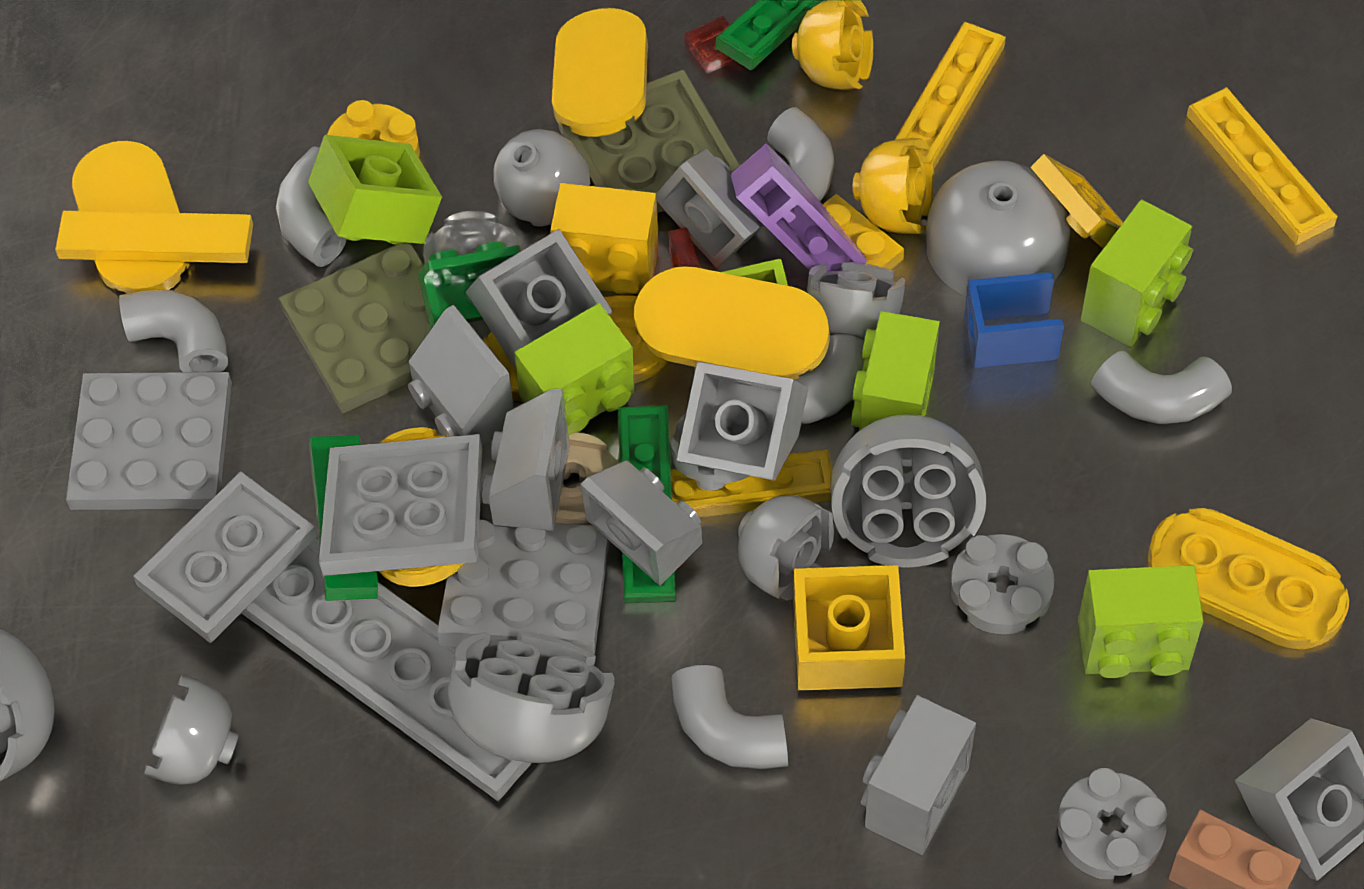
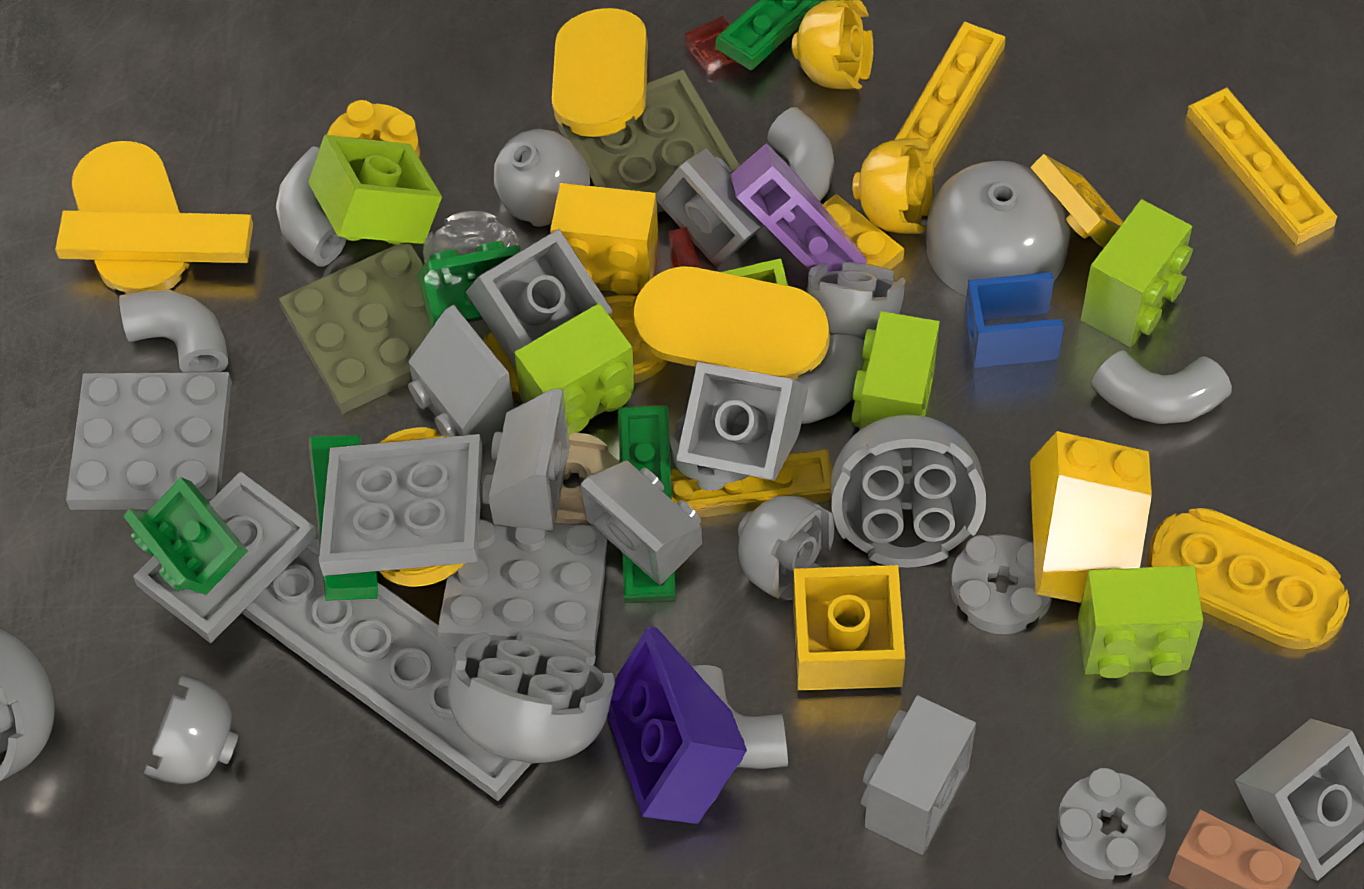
none -> green bracket [124,477,248,595]
none -> dark purple slope [607,626,747,824]
none -> yellow slope [1030,431,1152,603]

